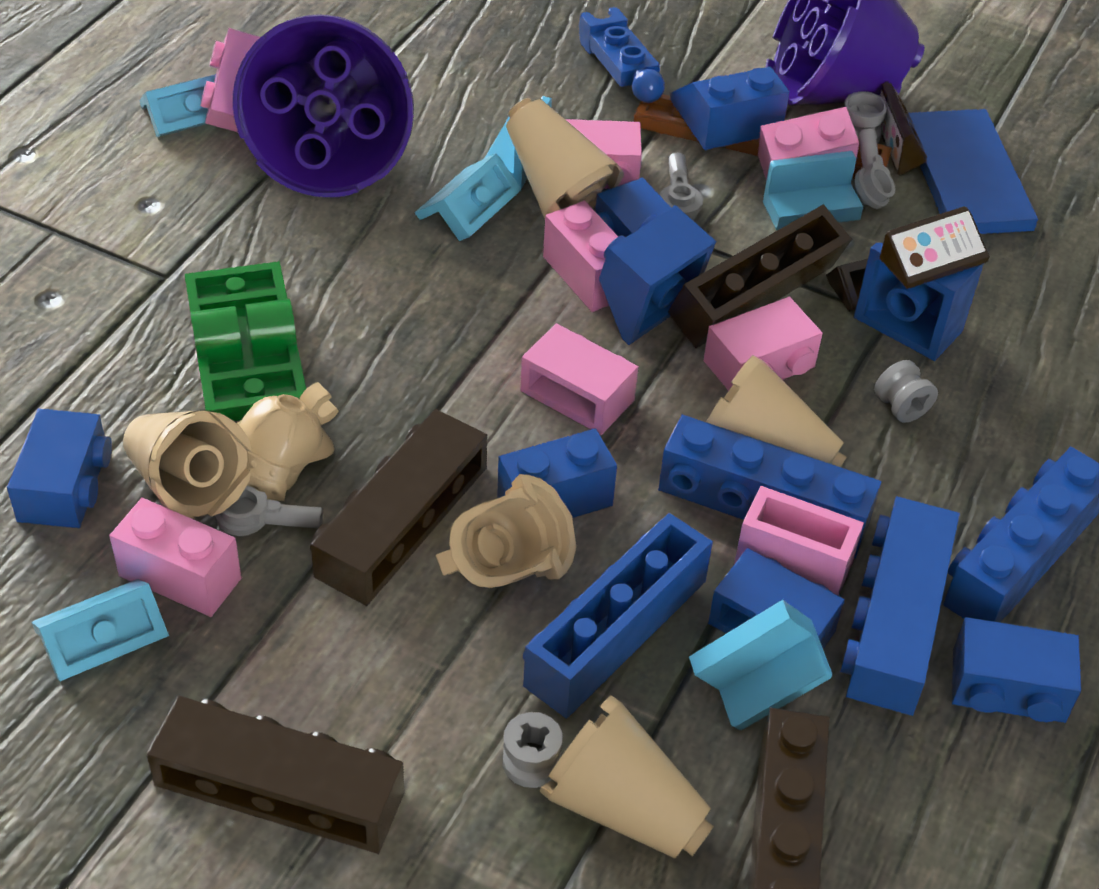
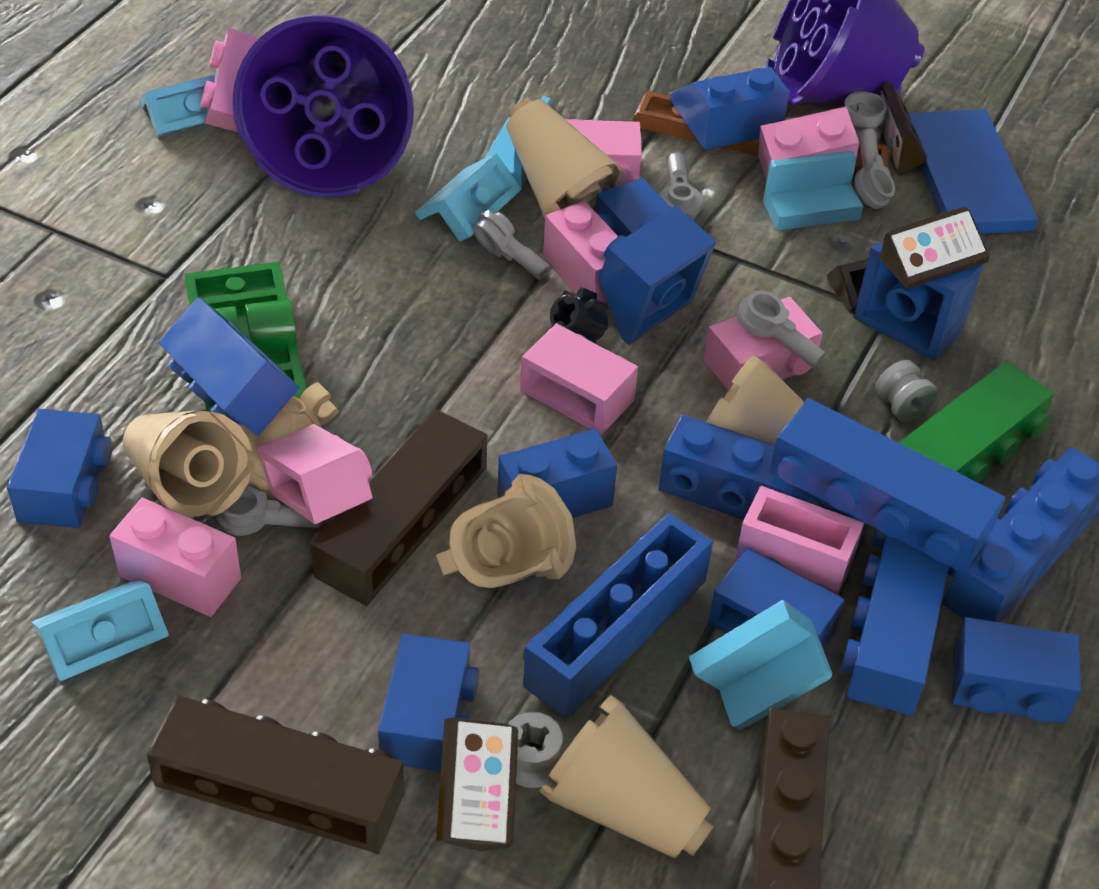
blue plate [579,7,665,103] -> none
dark brown brick [668,204,852,348] -> none
none -> brick [158,296,300,436]
none -> bright pink piece [257,424,373,524]
none -> blue piece [378,633,479,772]
none -> slope [436,718,518,852]
none -> light grey plate [473,210,551,280]
none -> black gear [549,287,609,343]
none -> light grey plate [737,291,826,368]
none -> blue brick [769,398,1005,574]
none -> green brick [899,361,1054,484]

